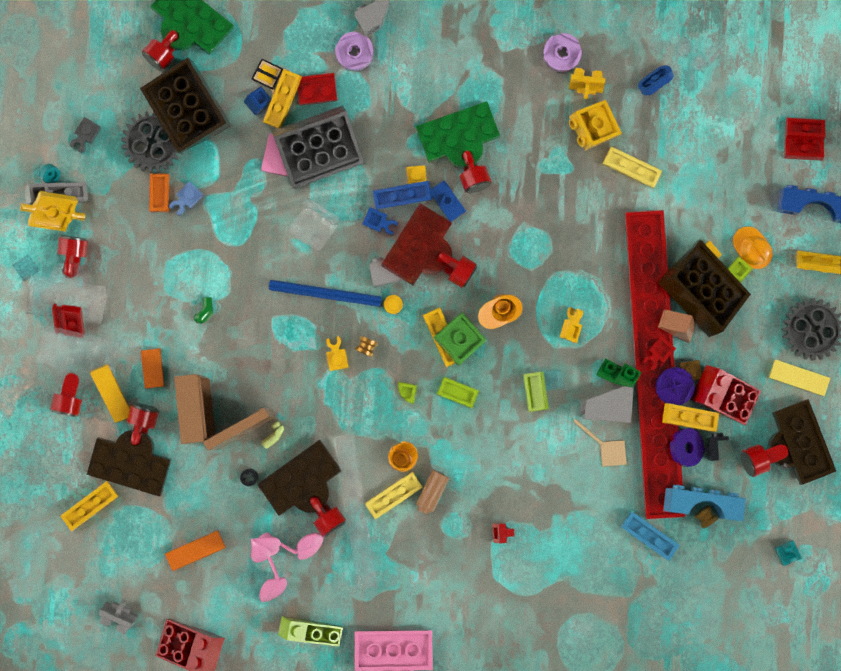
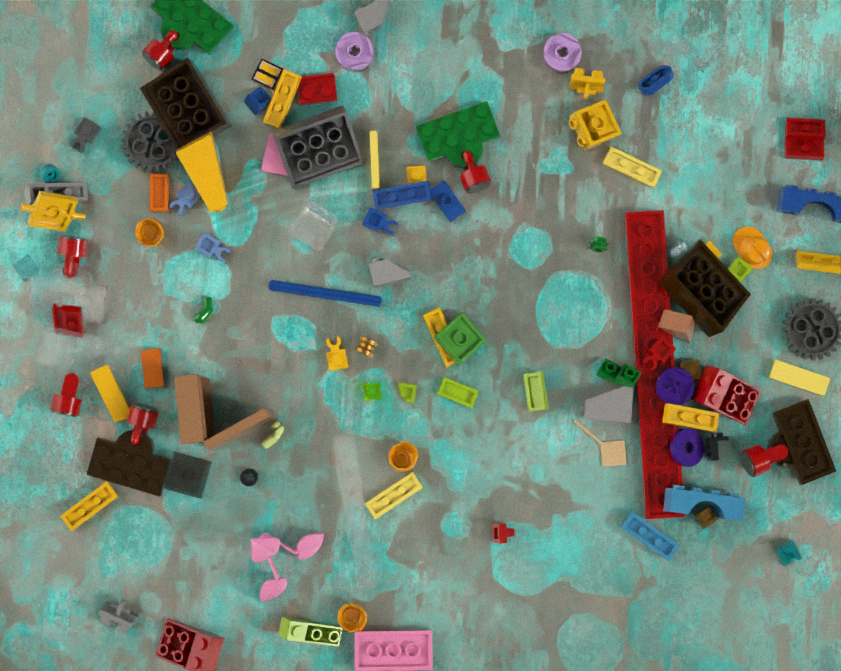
orange tile [165,530,226,571] -> none
dark brown plate [257,440,346,537] -> none
clear red plate [381,203,477,288] -> none
yellow plate [384,295,403,314] -> none
medium nougat brick [416,470,450,515] -> none
light orange piece [478,294,523,329] -> none
yellow plate [560,307,583,343] -> none
none -> light orange hair [135,218,164,247]
none -> clear smoke plate [164,451,212,499]
none -> yellow slope [176,132,228,213]
none -> medium blue plate [194,232,231,262]
none -> light orange hair [337,602,367,633]
none -> clear neon green plate [362,382,382,402]
none -> light yellow tile [370,131,380,191]
none -> green plate [589,237,609,253]
none -> clear light blue plate [666,239,690,258]

